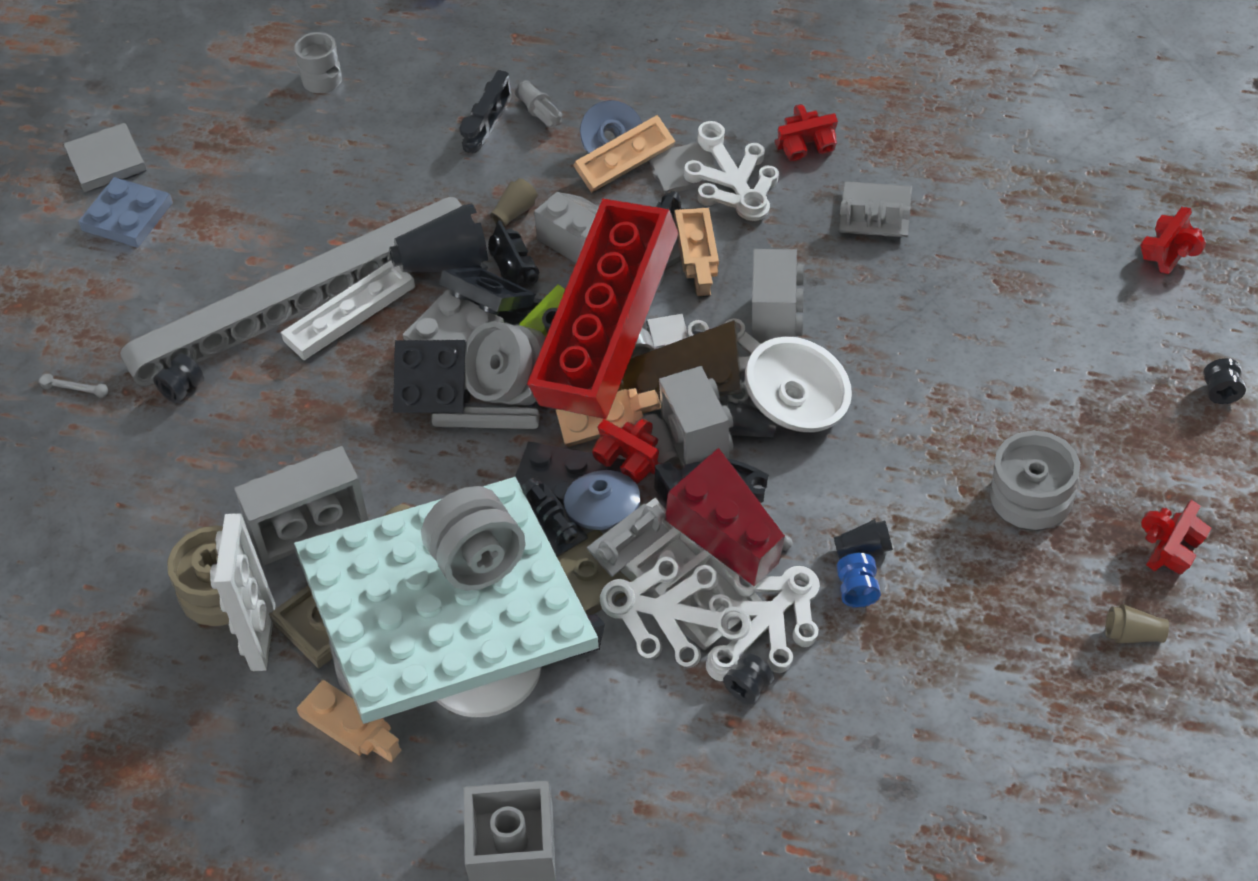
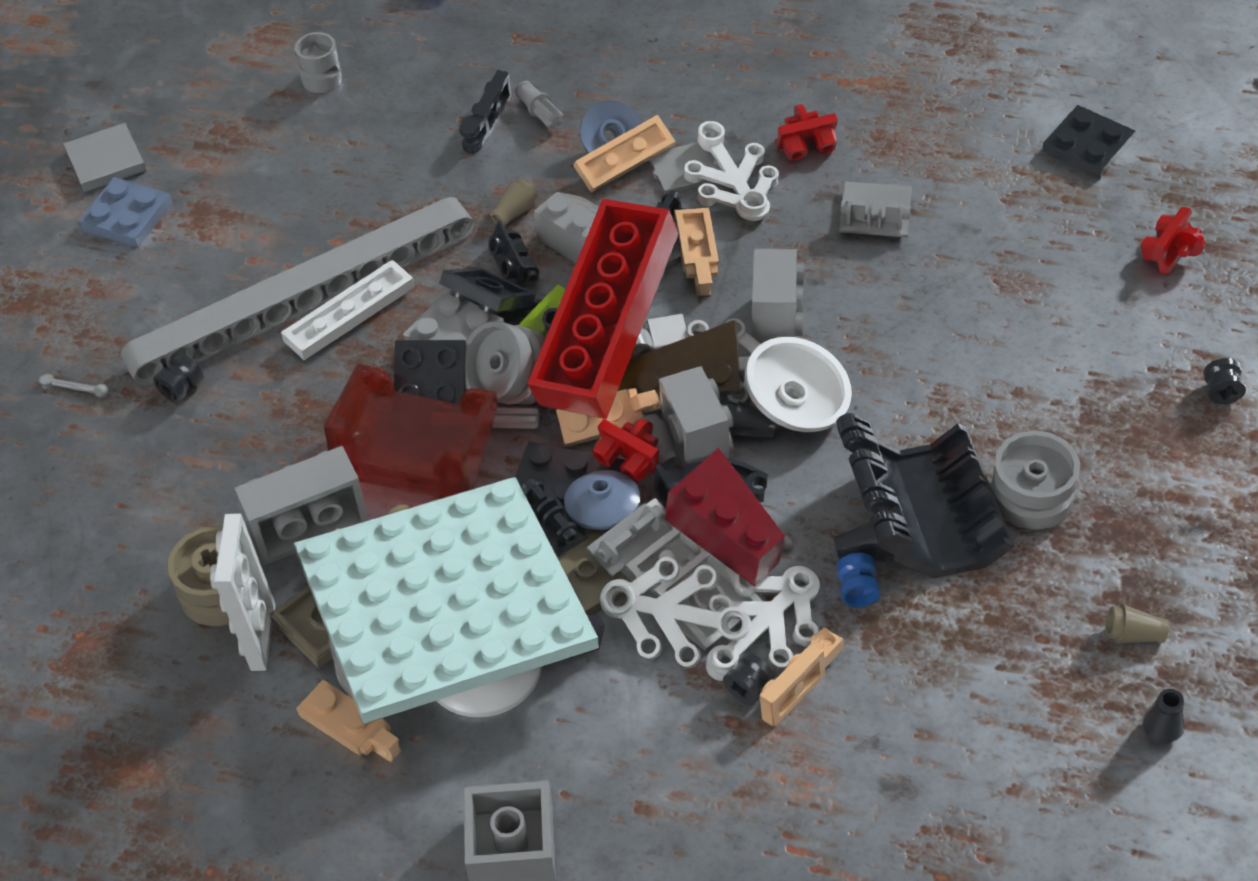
black cone [389,203,488,272] -> none
light grey wheel [421,486,526,591] -> none
red hips [1141,500,1212,575] -> none
none -> clear red windscreen [324,364,498,499]
none -> light nougat hinge [760,627,844,726]
none -> black hinge [836,413,1015,578]
none -> black plate [1042,105,1136,179]
none -> black cone [1143,689,1185,744]

